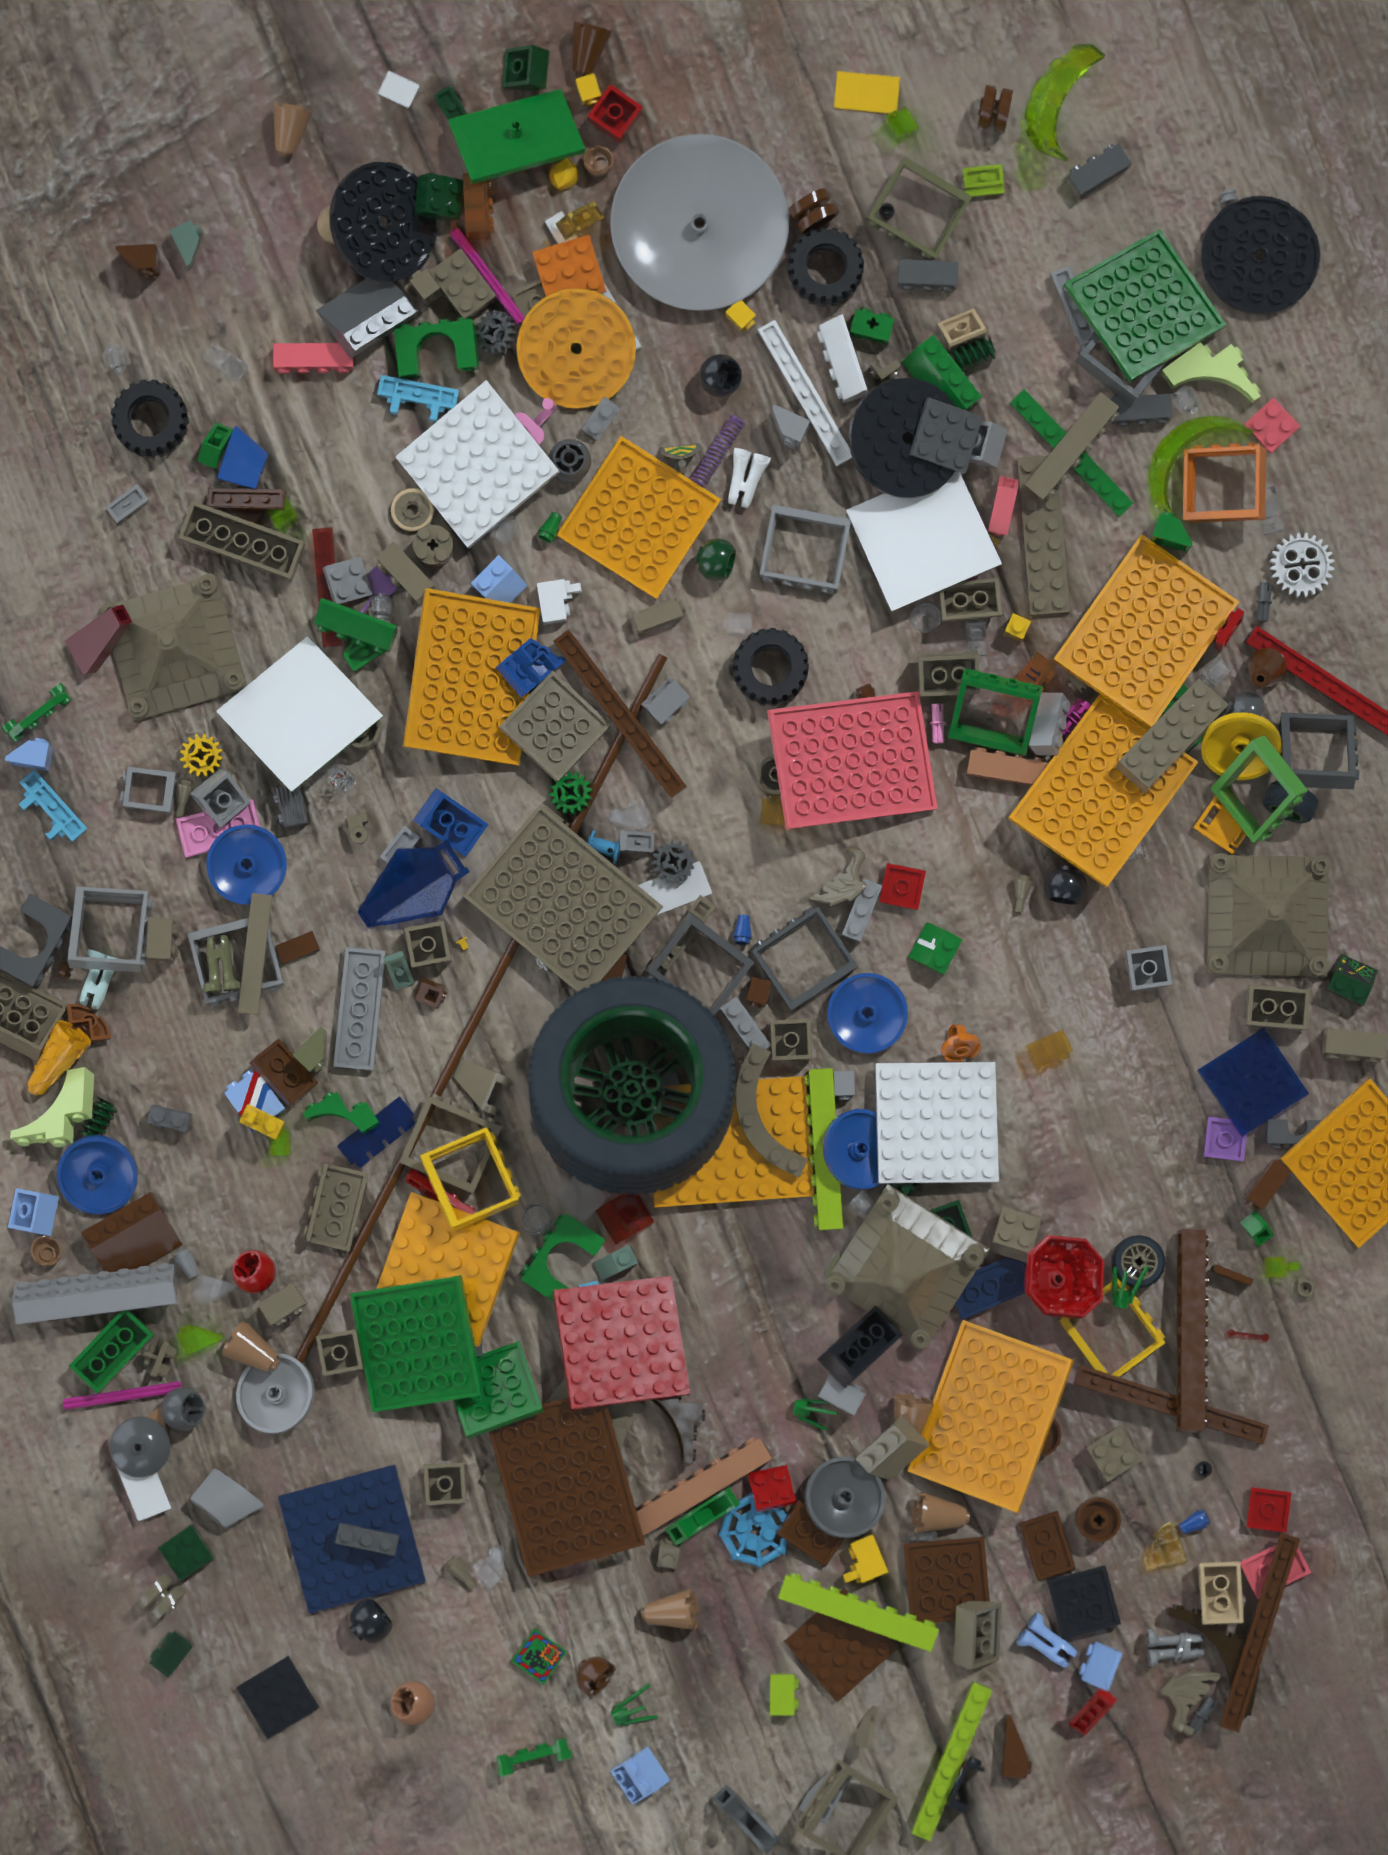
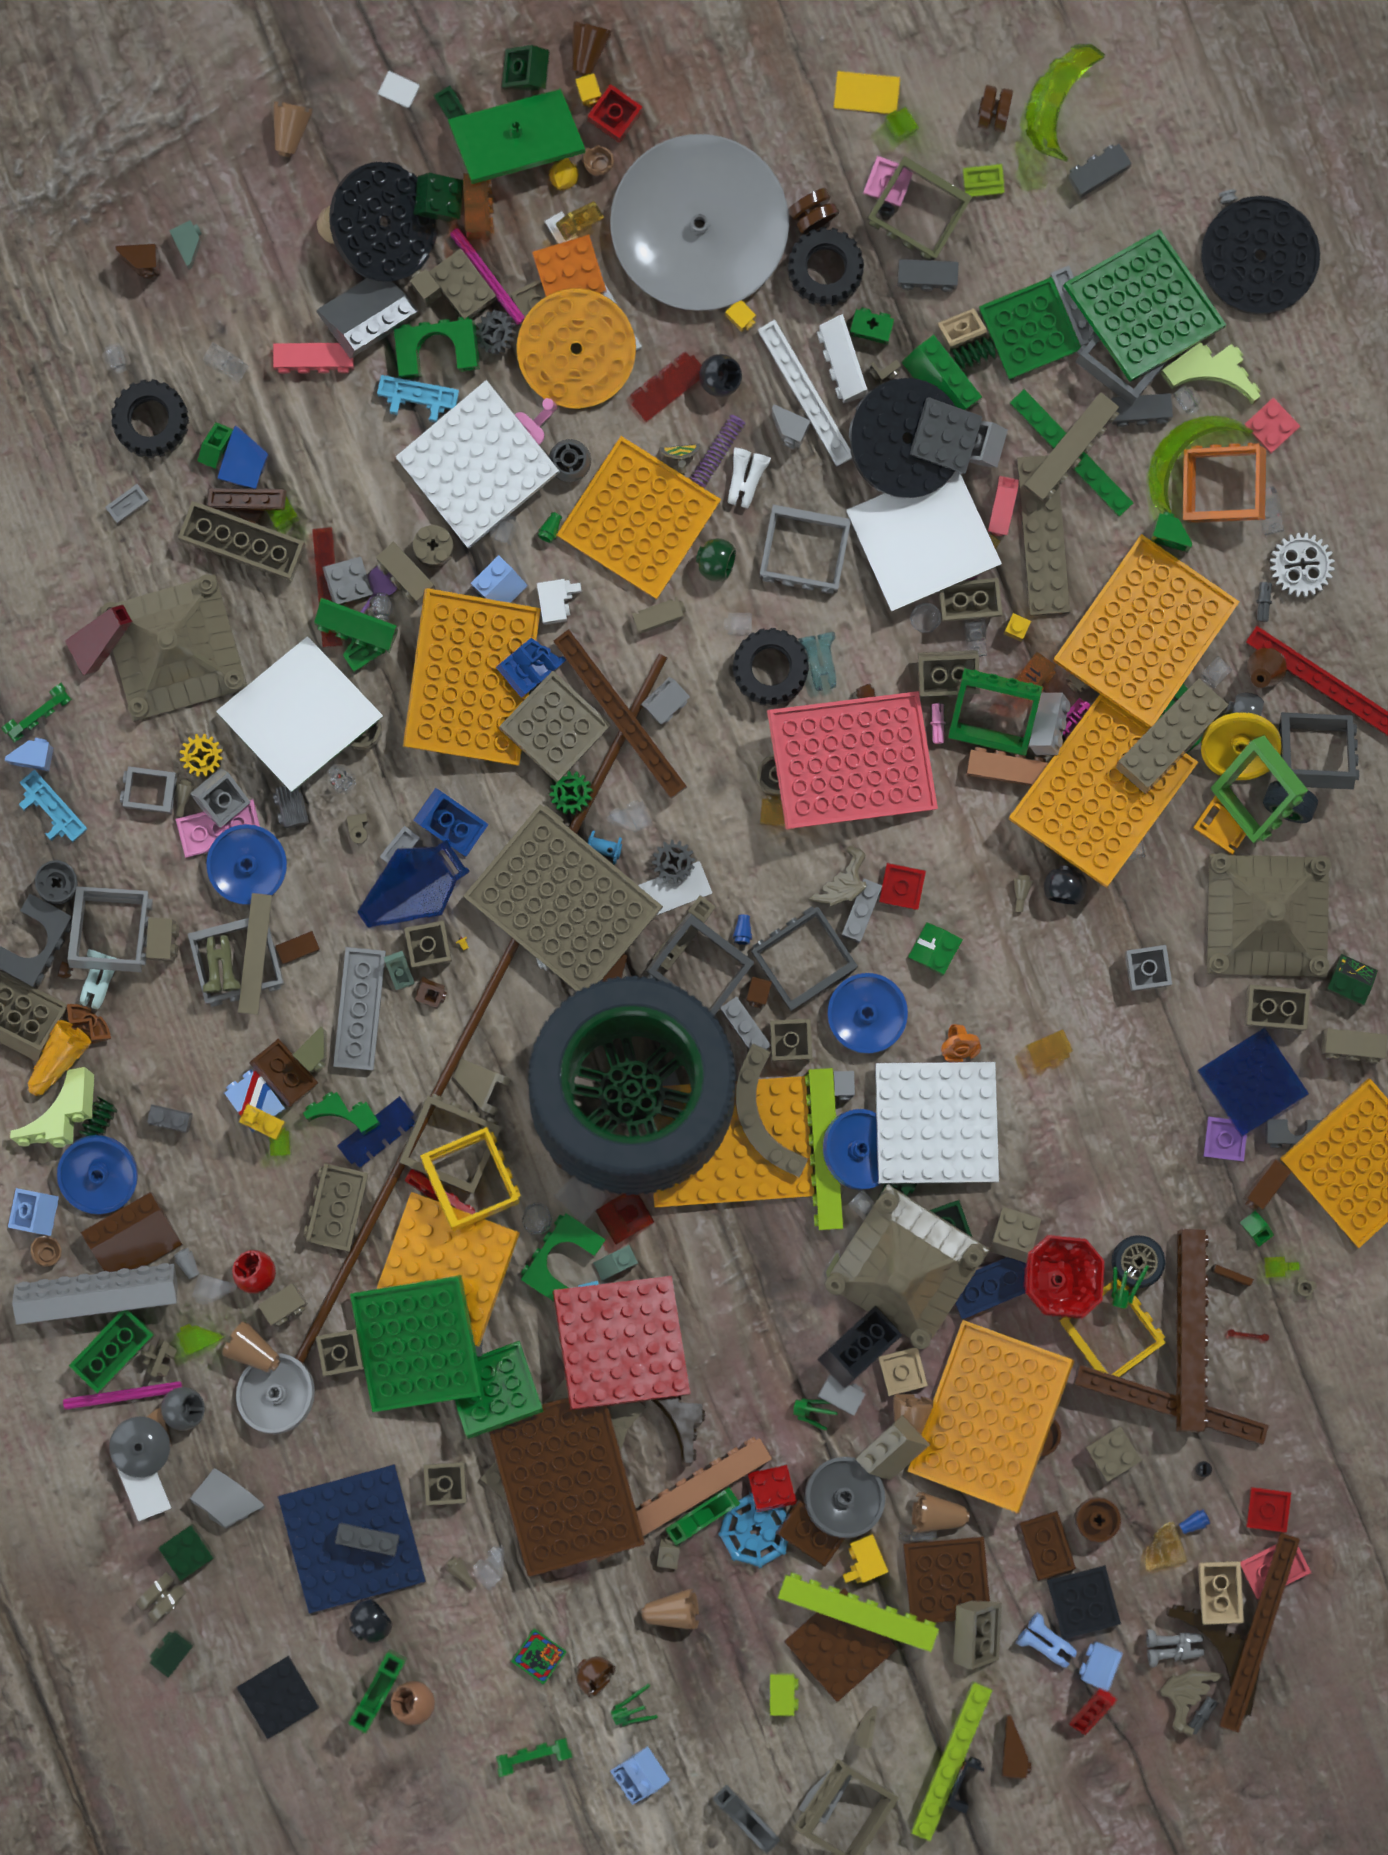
dark tan wheel [391,488,434,532] -> none
light grey plate [581,396,620,441] -> none
light grey plate [620,830,654,853] -> none
red plate [1214,608,1245,652] -> none
none -> dark grey wheel [35,860,78,905]
none -> green arch [348,1649,408,1734]
none -> clear red windscreen [629,351,701,422]
none -> clear light blue piece [798,632,836,691]
none -> bright pink plate [863,156,913,207]
none -> tan plate [879,1347,928,1396]
none -> green plate [978,277,1081,380]

